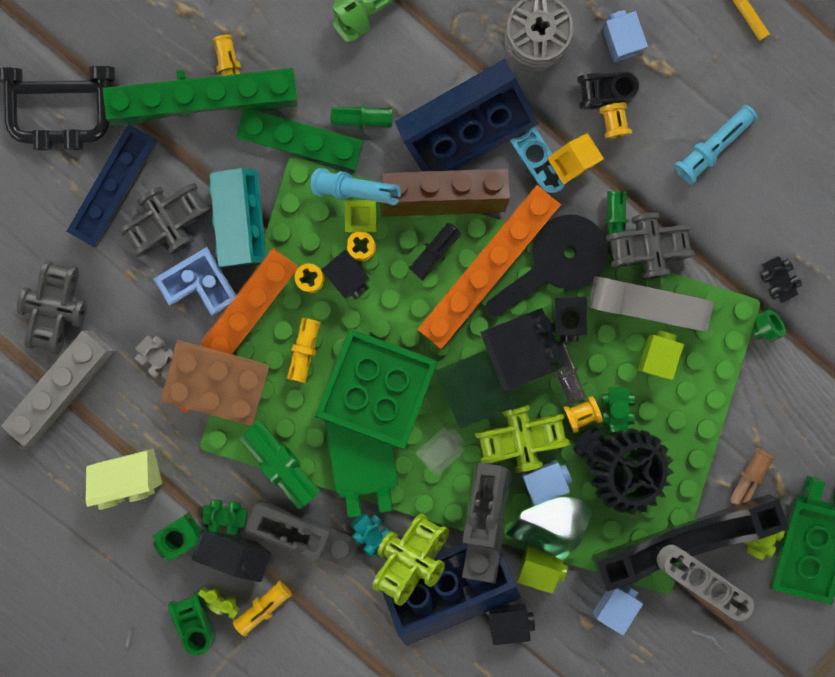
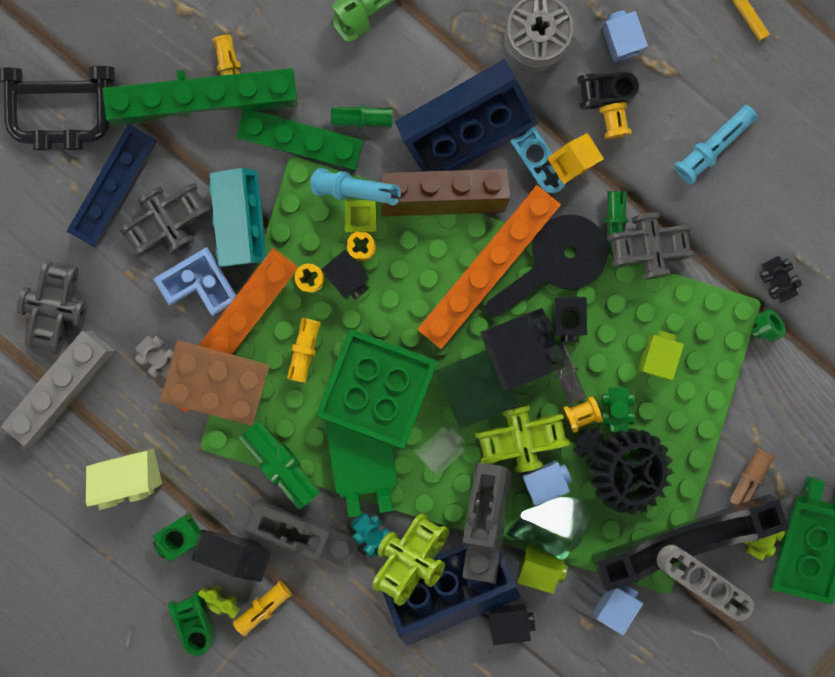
green piece [202,499,248,534] -> none
black axle [408,223,461,280] -> none
light grey beam [588,276,714,332] -> none

